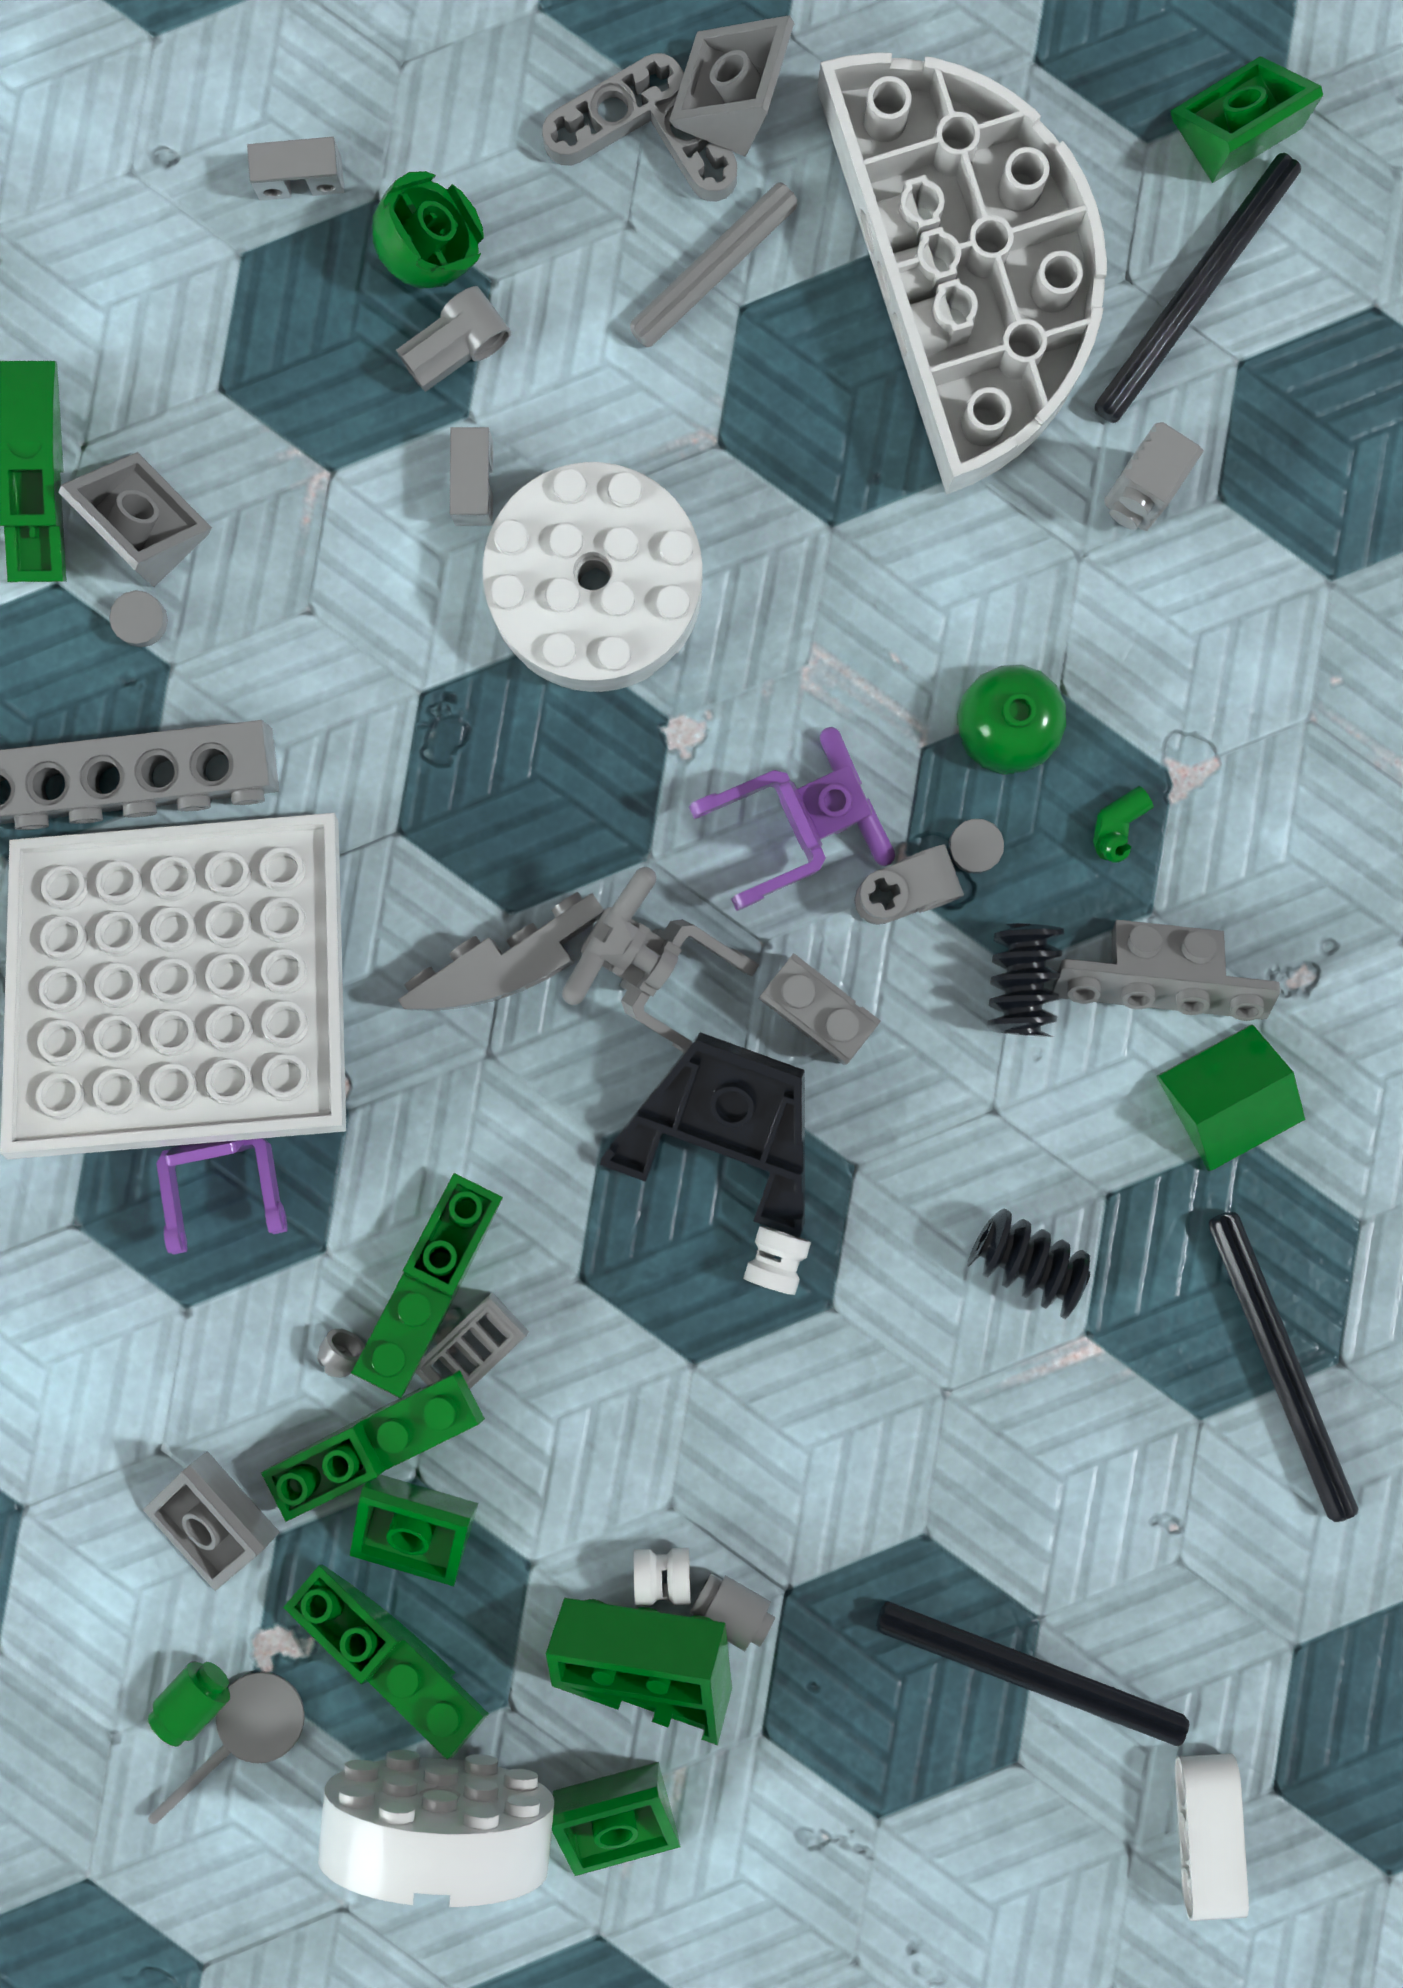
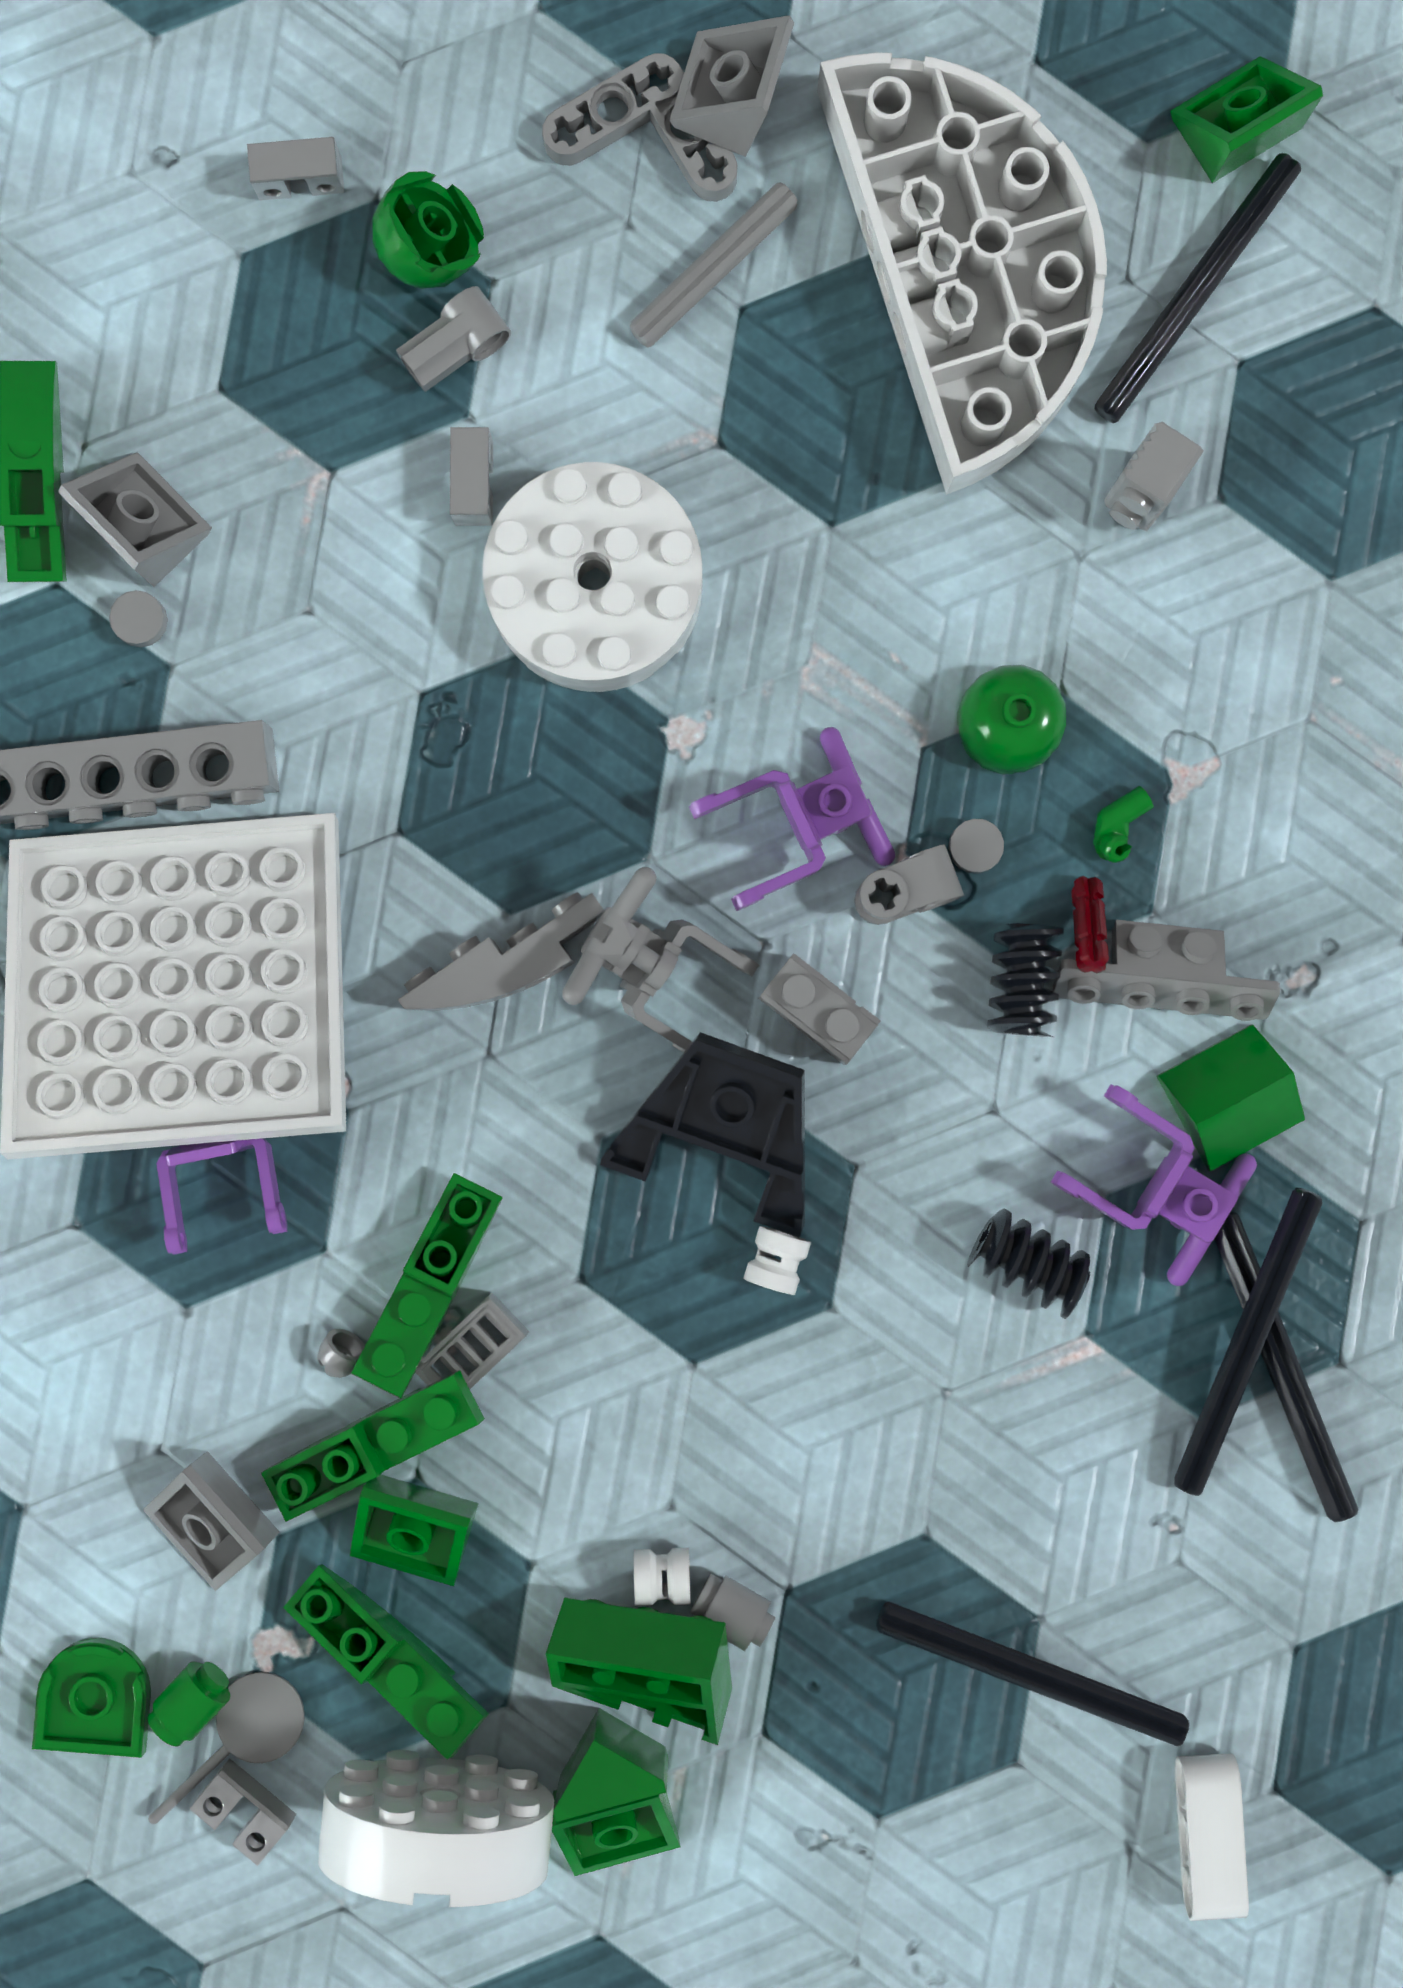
none -> green tile [32,1638,151,1758]
none -> flat silver piece [190,1758,296,1866]
none -> green slope [553,1708,668,1822]
none -> medium lavender piece [1051,1084,1257,1286]
none -> dark red axle [1071,876,1109,974]
none -> black axle [1174,1187,1323,1496]

